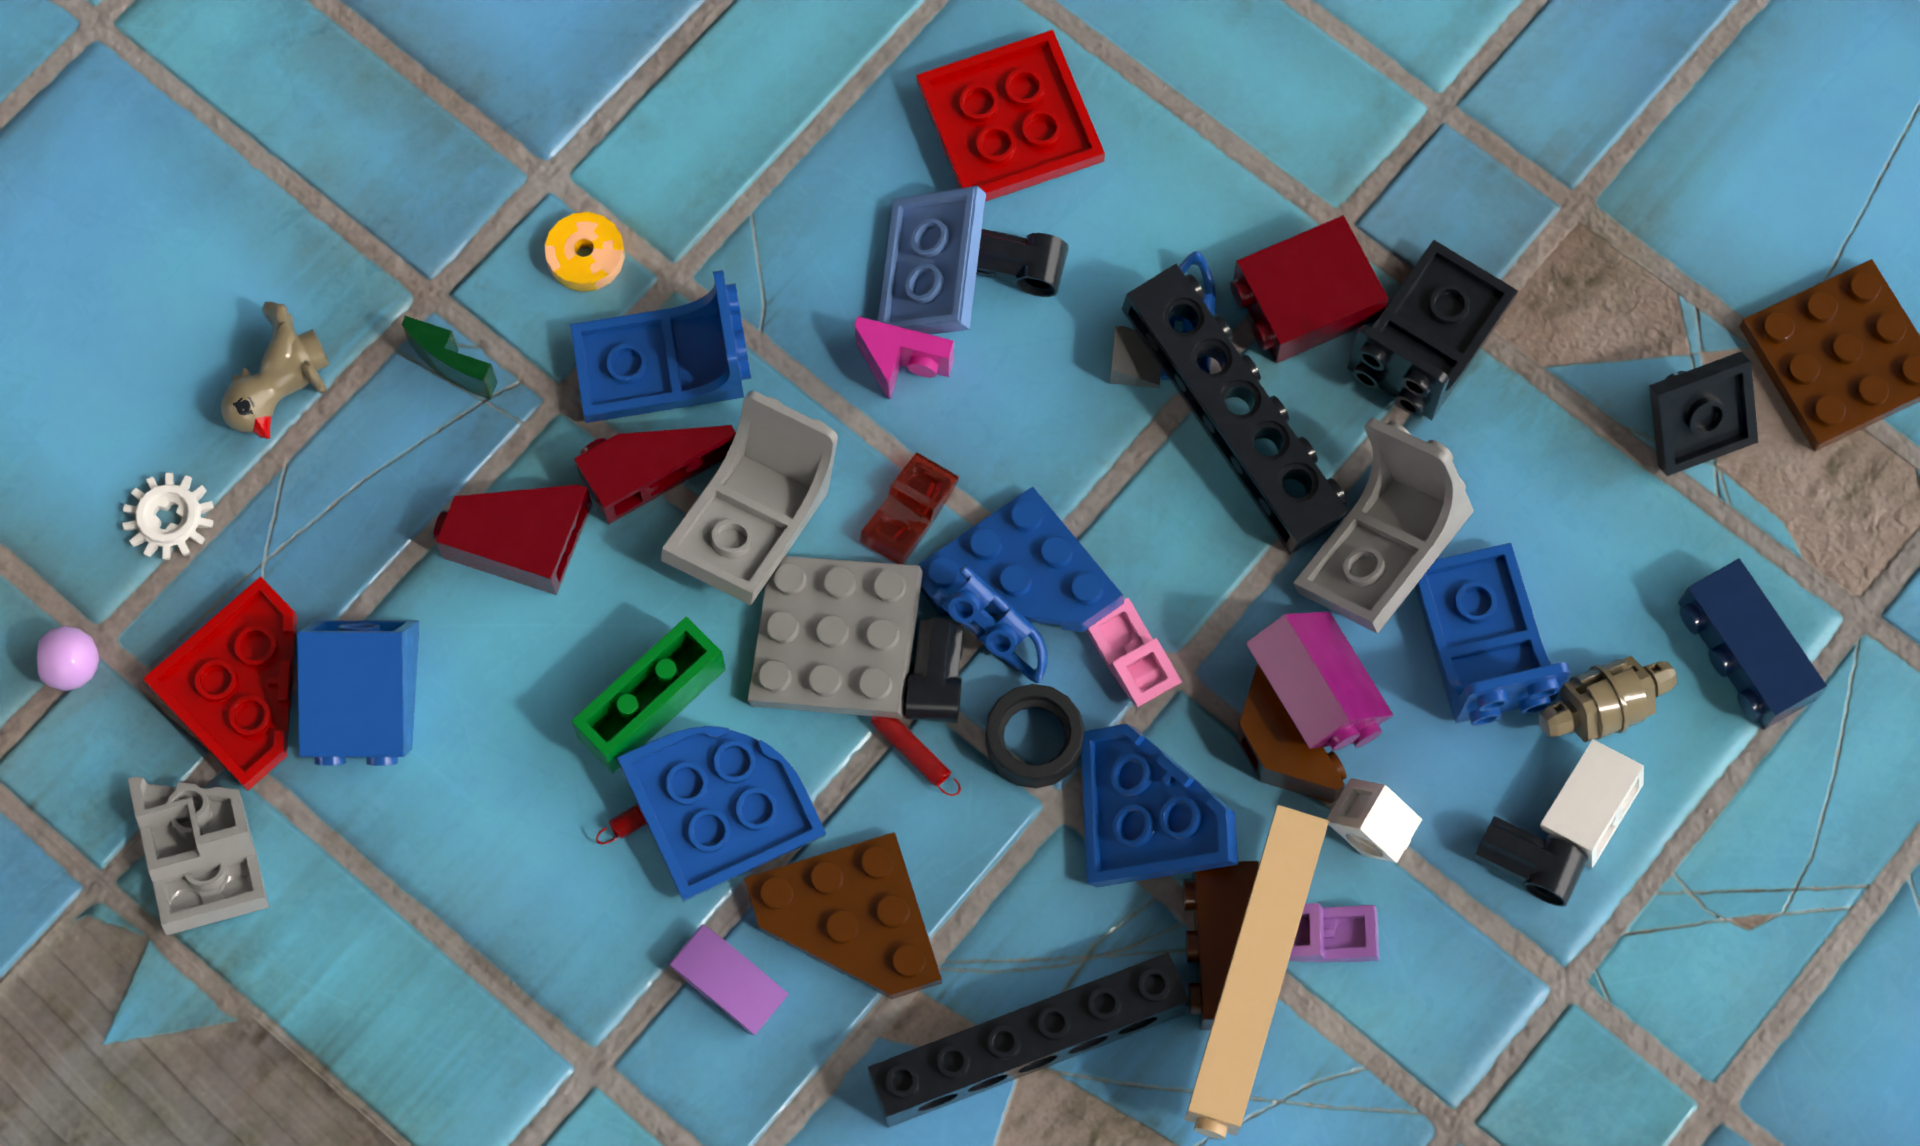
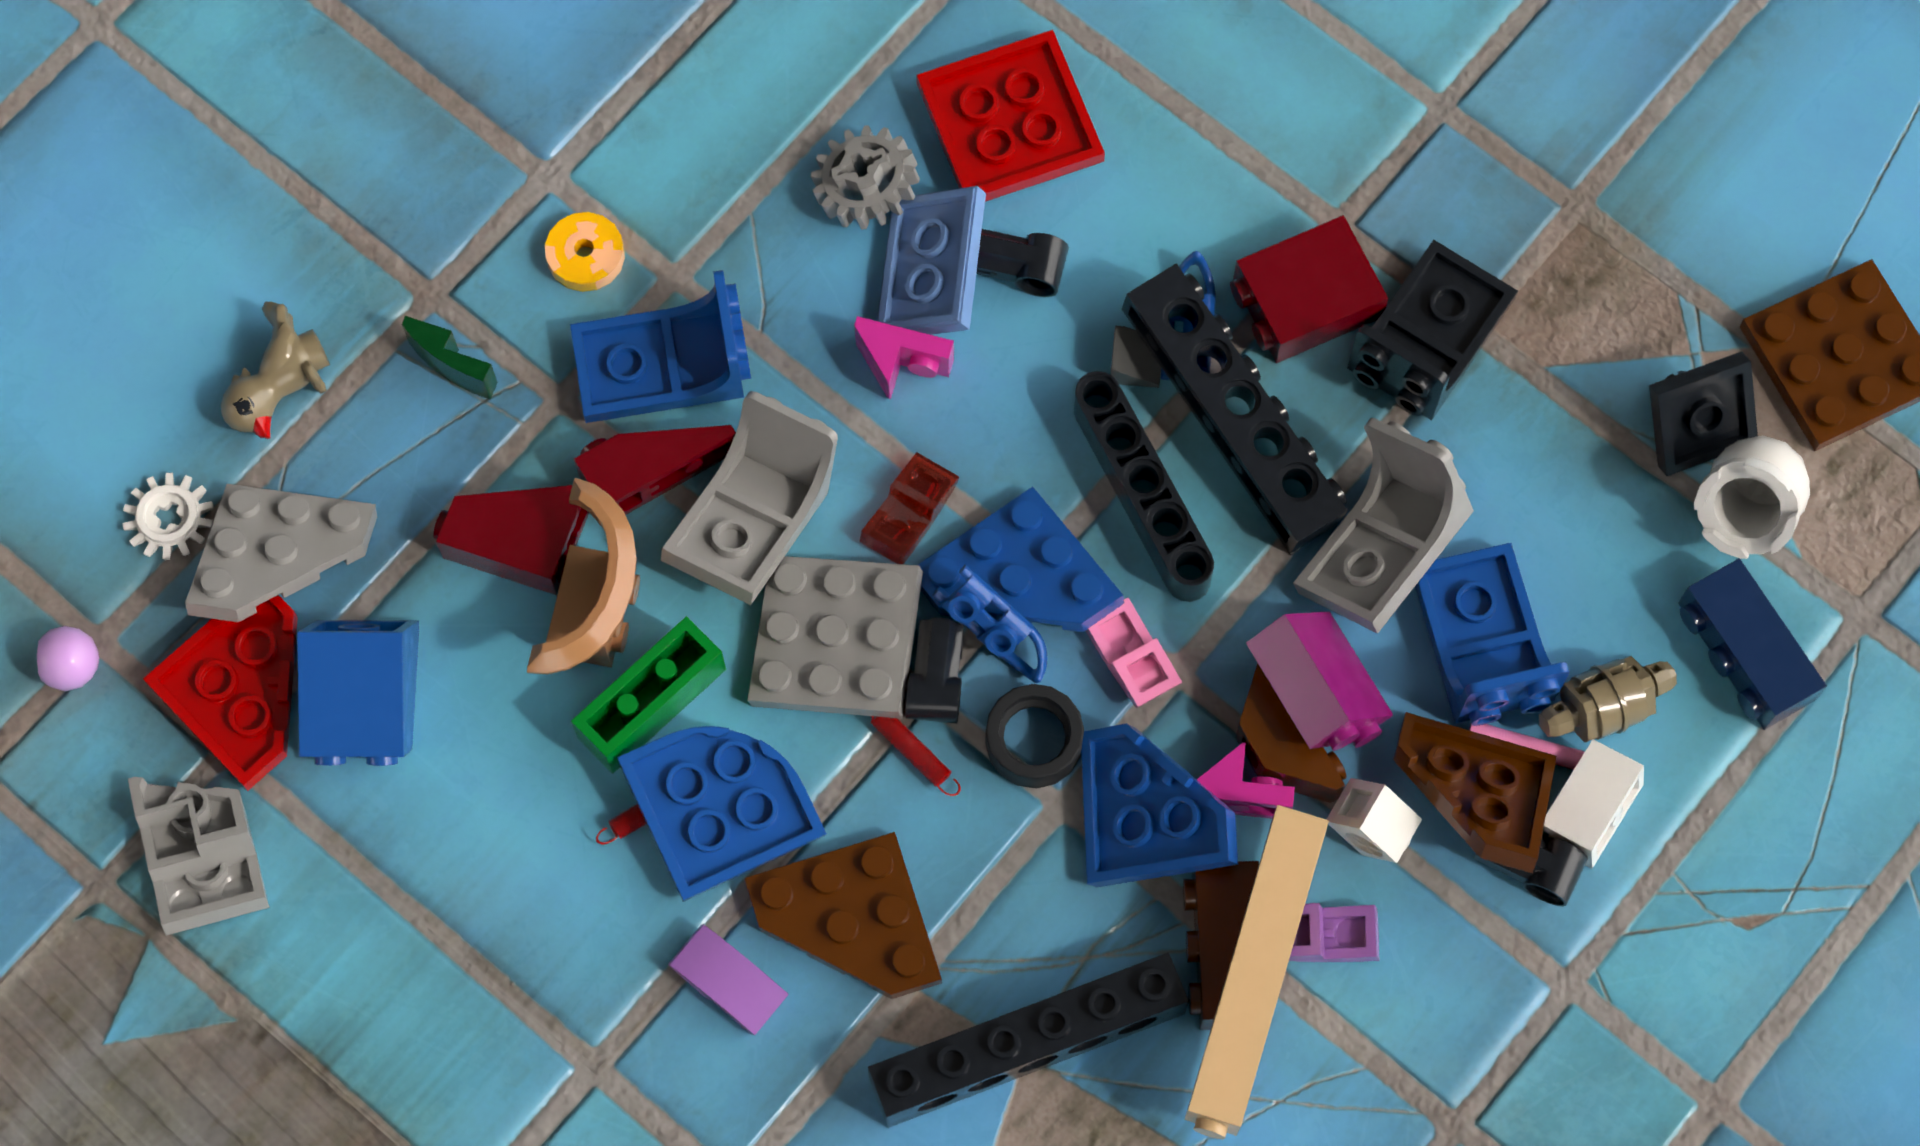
none -> light grey plate [185,484,377,622]
none -> medium nougat piece [527,478,640,674]
none -> light grey gear [811,125,920,230]
none -> black beam [1074,371,1214,602]
none -> dark pink slope [1197,742,1295,819]
none -> reddish brown plate [1393,712,1557,873]
none -> bright pink piece [1469,724,1585,770]
none -> white tile [1694,435,1810,559]

